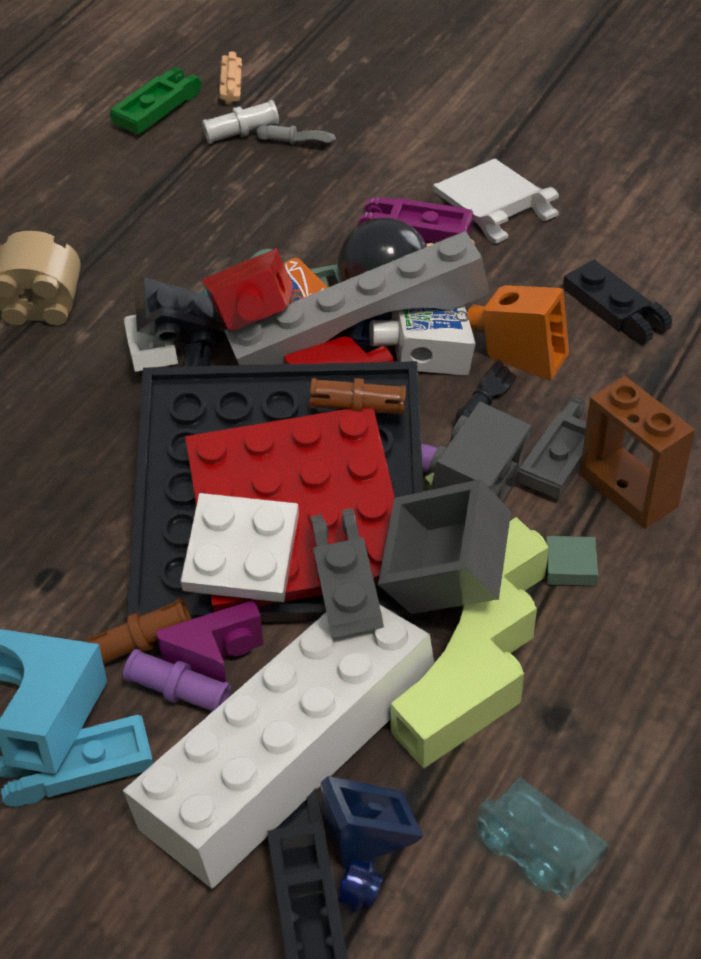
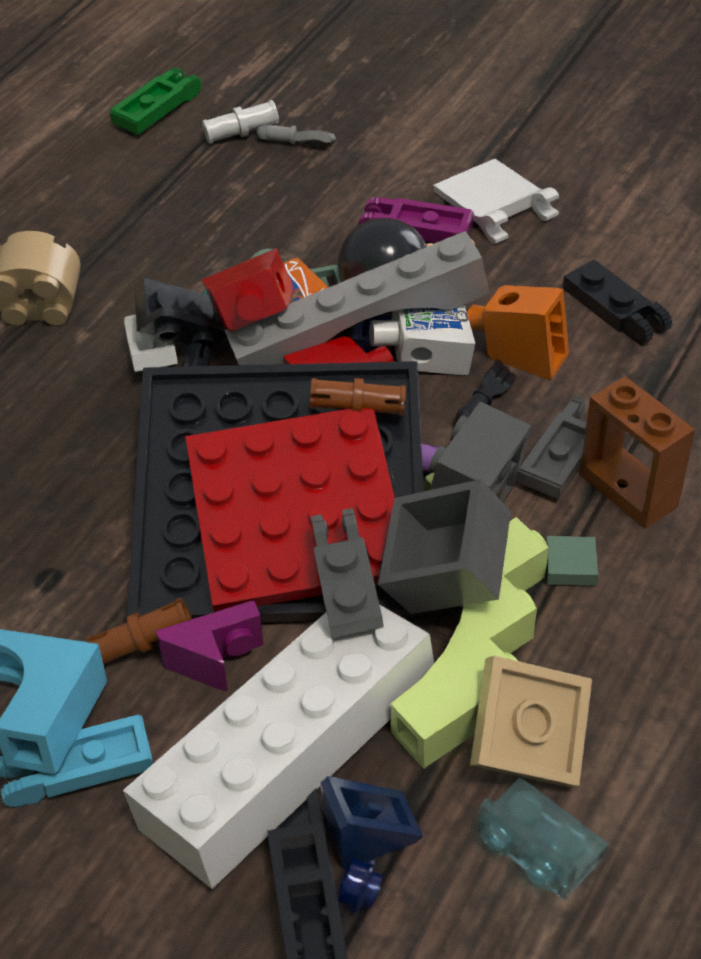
medium lavender pin [123,649,232,712] -> none
white plate [181,493,299,602] -> none
light nougat axle [219,51,242,105] -> none
none -> tan plate [470,656,592,788]

